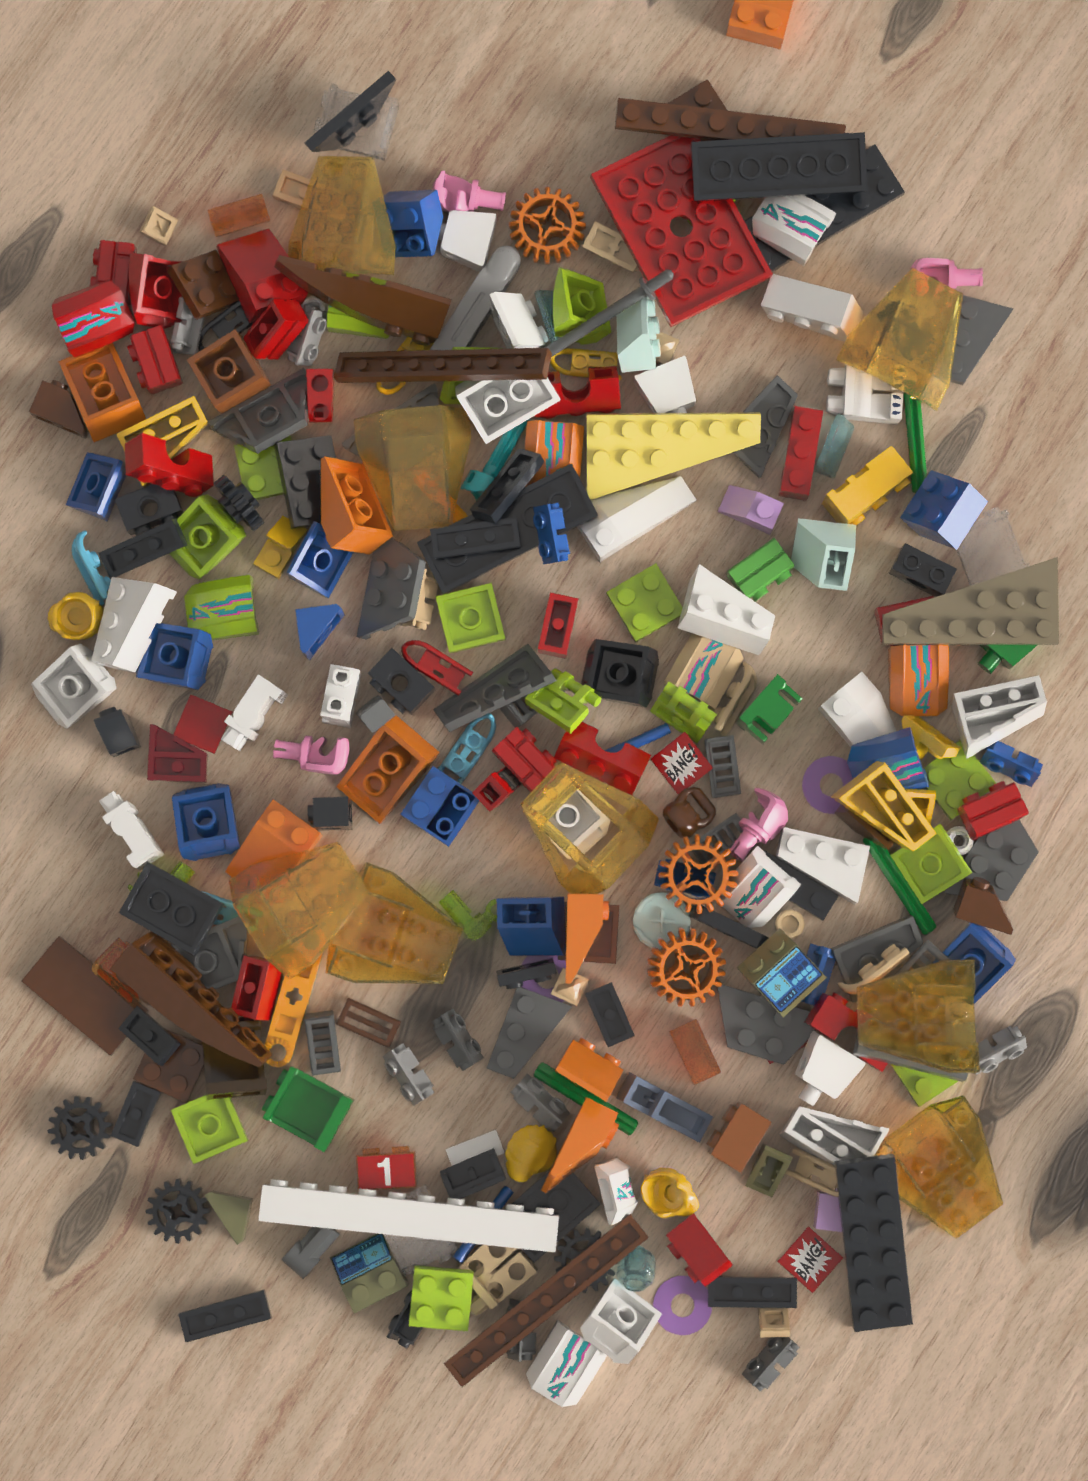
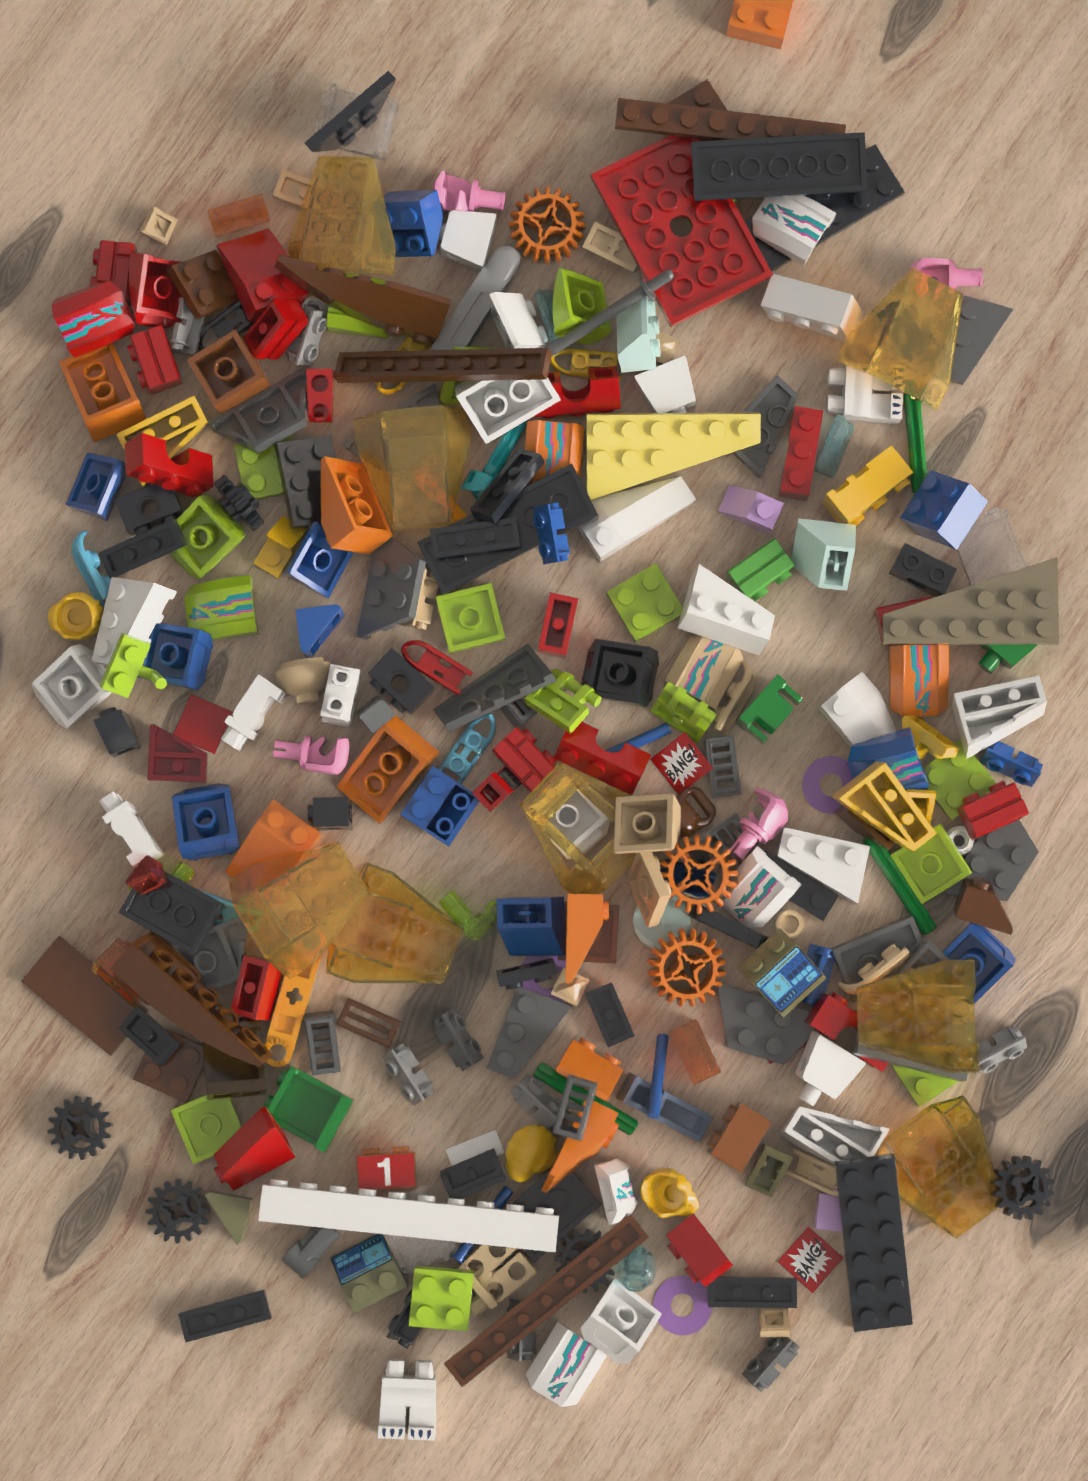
reddish brown slope [29,380,88,439] -> none
black plate [111,1081,162,1147] -> none
none -> lime plate [99,633,167,698]
none -> clear red slope [126,855,167,895]
none -> red slope [214,1106,296,1191]
none -> tan piece [273,657,330,705]
none -> white hips [378,1358,437,1441]
none -> dark grey slope [552,1074,598,1141]
none -> tan slope [614,793,681,854]
none -> tan plate [626,852,671,928]
none -> blue bar [647,1034,669,1119]
none -> black gear [990,1155,1055,1220]

